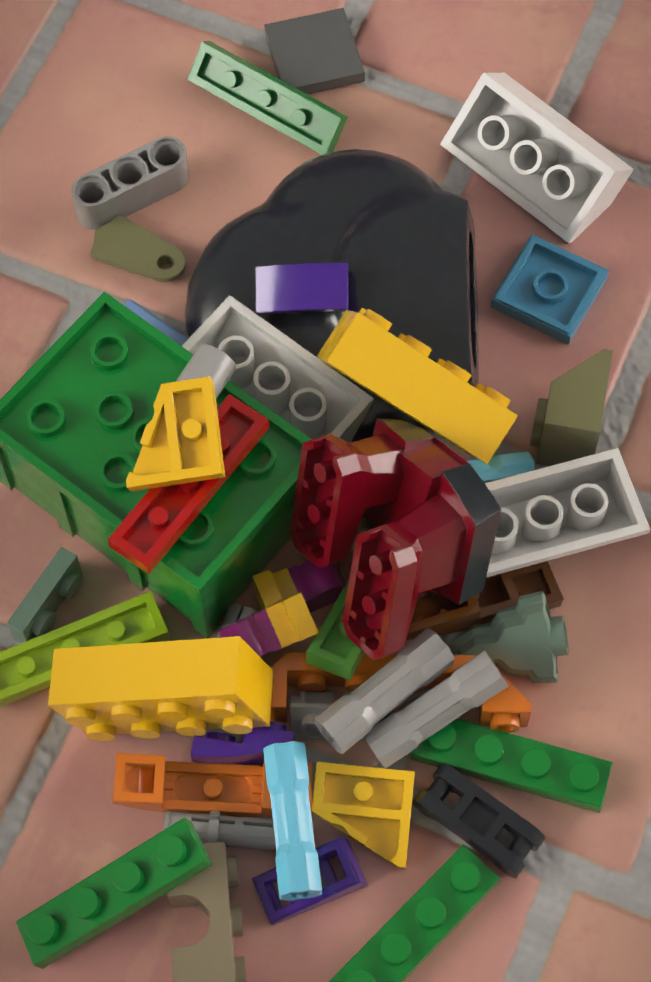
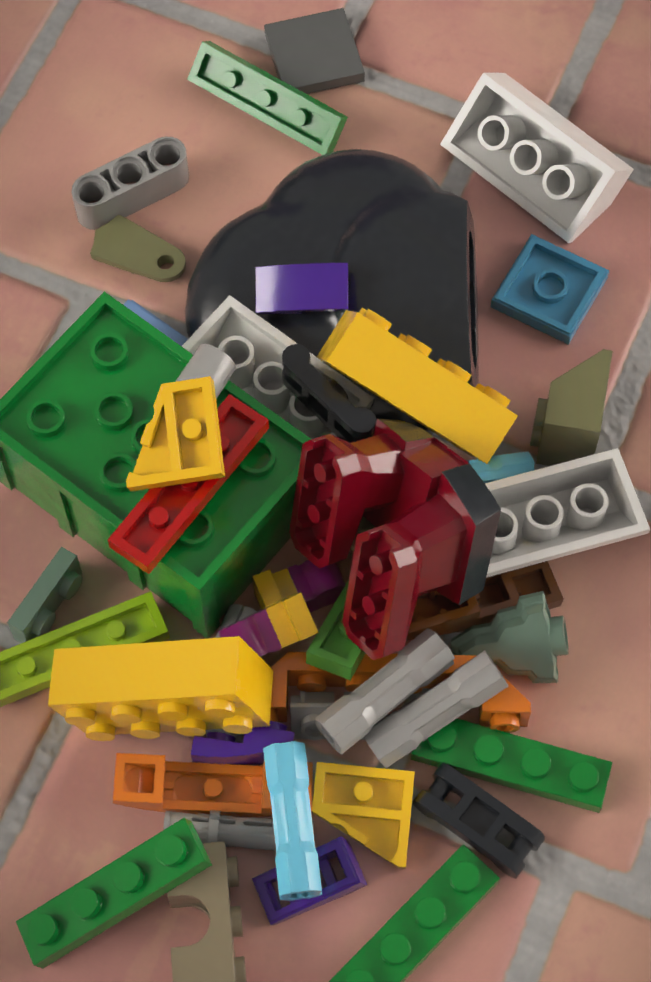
none -> black plate [282,344,376,443]

